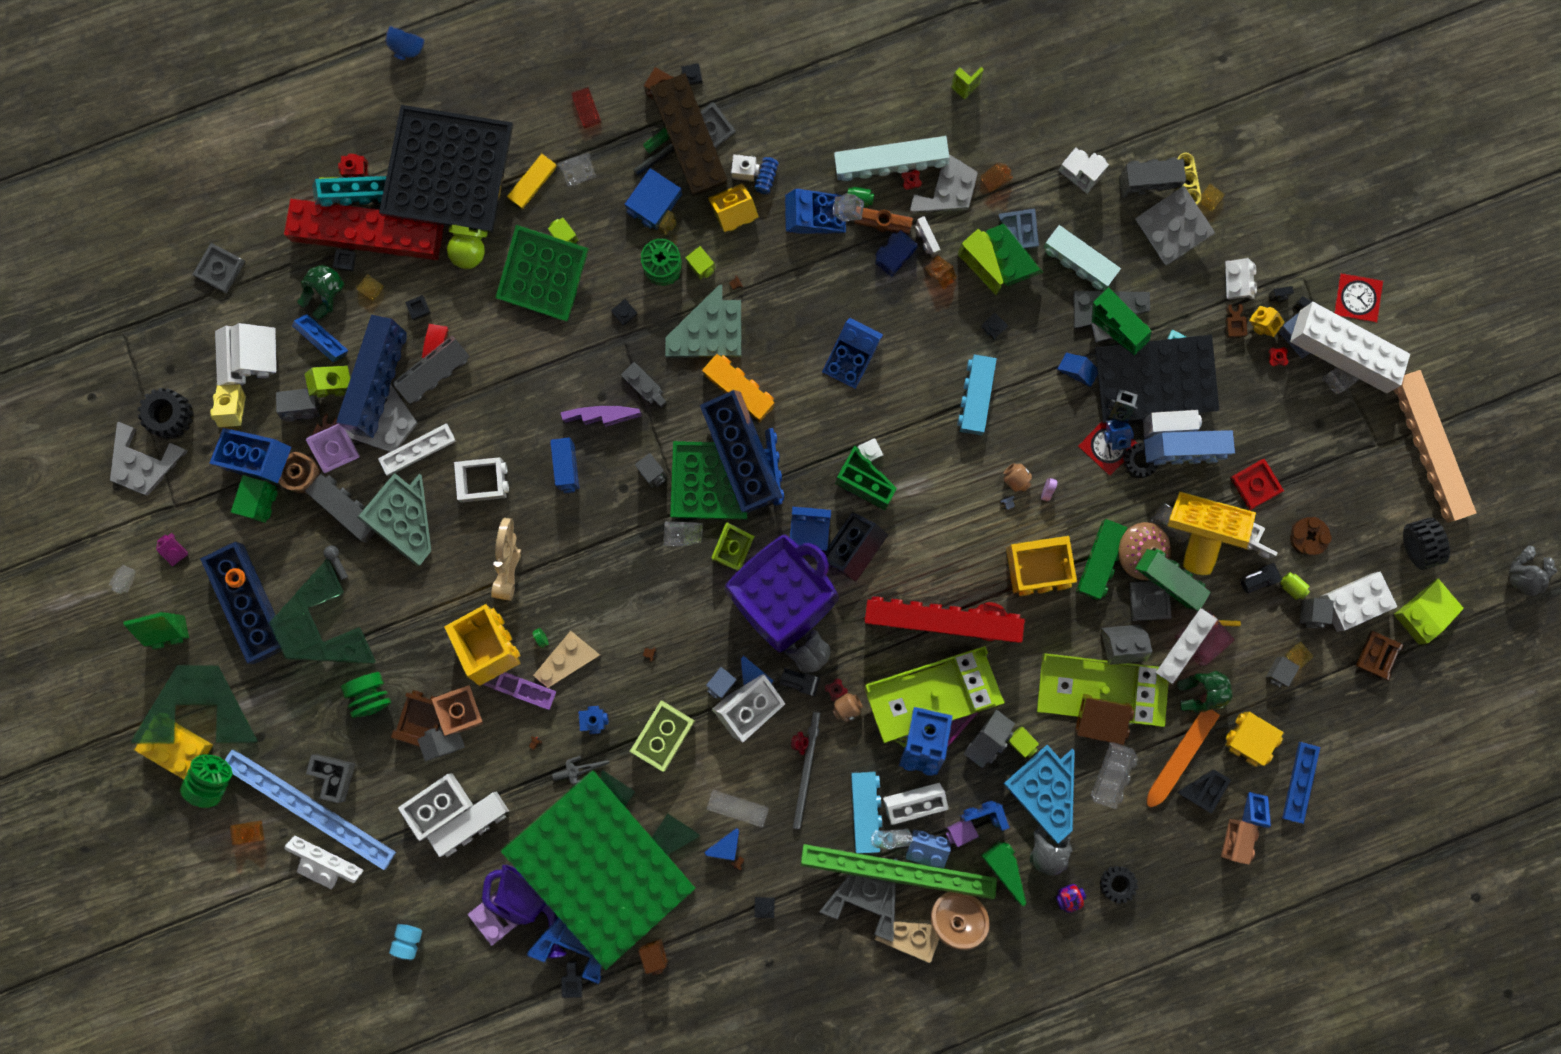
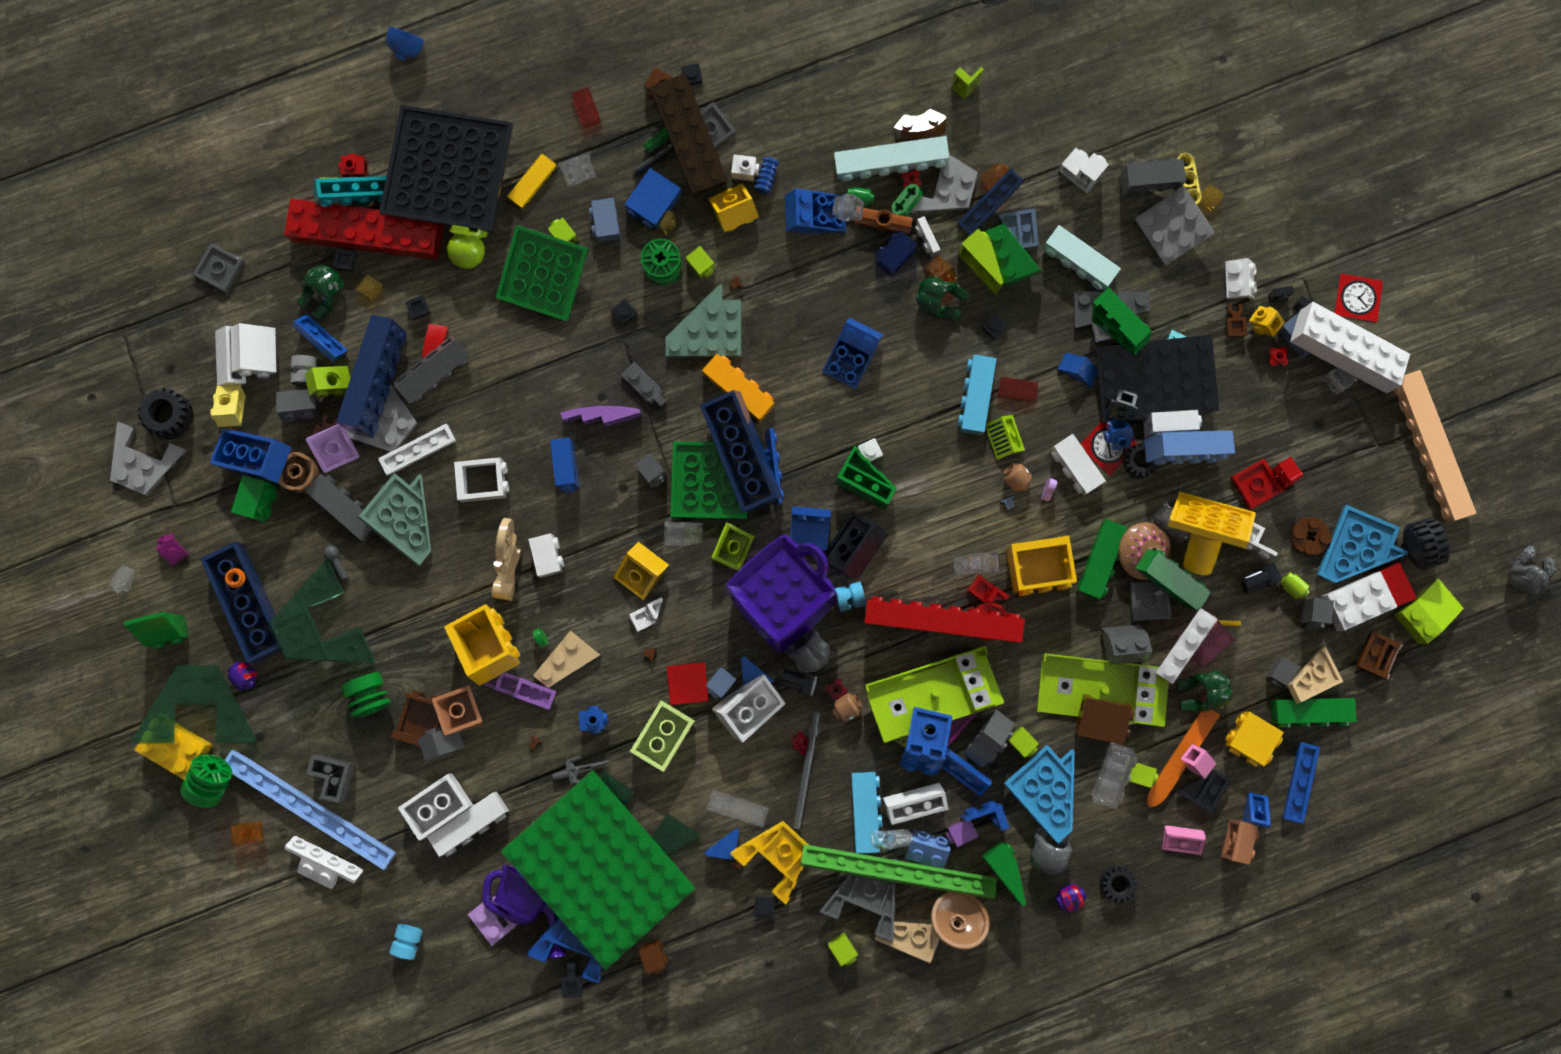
clear yellow plate [1285,642,1314,669] -> none
none -> dark purple head [227,661,258,690]
none -> light grey wheel [290,355,317,386]
none -> white brick [529,533,564,578]
none -> sand blue brick [589,198,621,242]
none -> yellow slope [613,542,669,600]
none -> white slope [628,597,663,633]
none -> red tile [667,662,709,705]
none -> yellow wing [730,821,809,904]
none -> lime brick [828,932,858,966]
none -> medium azure wheel [834,581,867,613]
none -> green beam [891,184,923,216]
none -> brick [894,109,946,143]
none -> dark green hair [916,276,970,320]
none -> blue plate [941,748,992,796]
none -> clear slope [953,553,999,577]
none -> dark blue tile [958,168,1025,236]
none -> red slope [967,575,1010,602]
none -> lime panel [985,415,1025,460]
none -> clear red tile [997,376,1038,402]
none -> white brick [1051,434,1106,496]
none -> lime brick [1125,761,1158,788]
none -> bright pink slope [1162,826,1206,855]
none -> bright pink brick [1181,744,1217,779]
none -> green brick [1271,698,1356,727]
none -> red piece [1272,457,1304,490]
none -> tan wing [1288,647,1343,704]
none -> dark azure wing [1316,505,1409,583]
none -> red panel [1379,563,1417,606]

